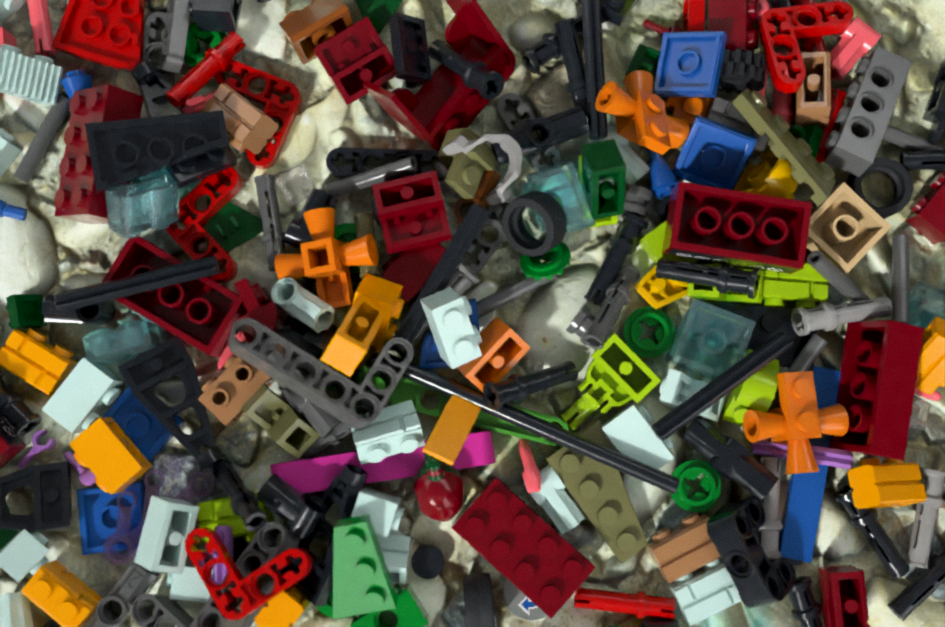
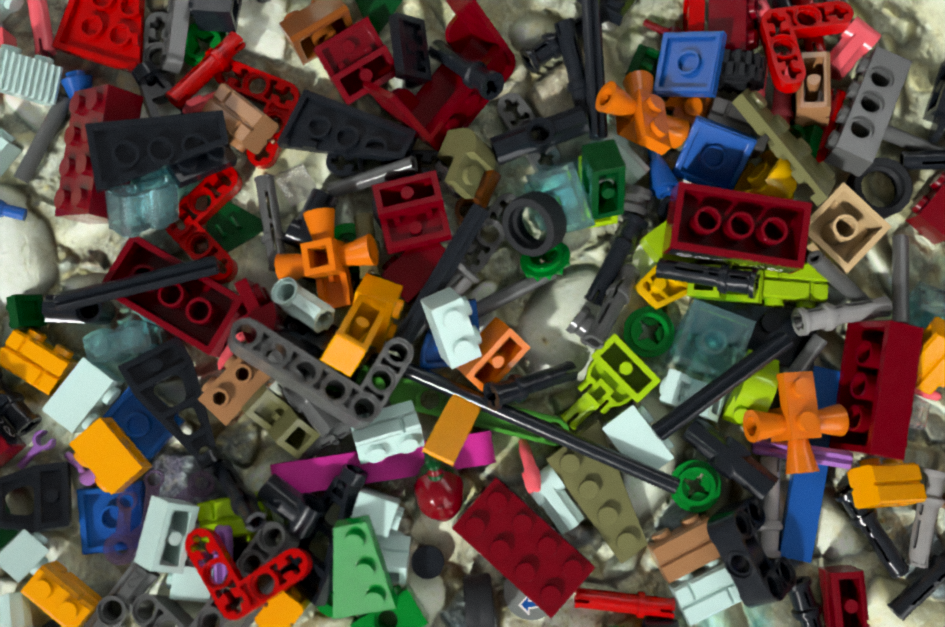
light grey helmet [442,134,523,205] -> none
none -> black wing [276,89,419,162]

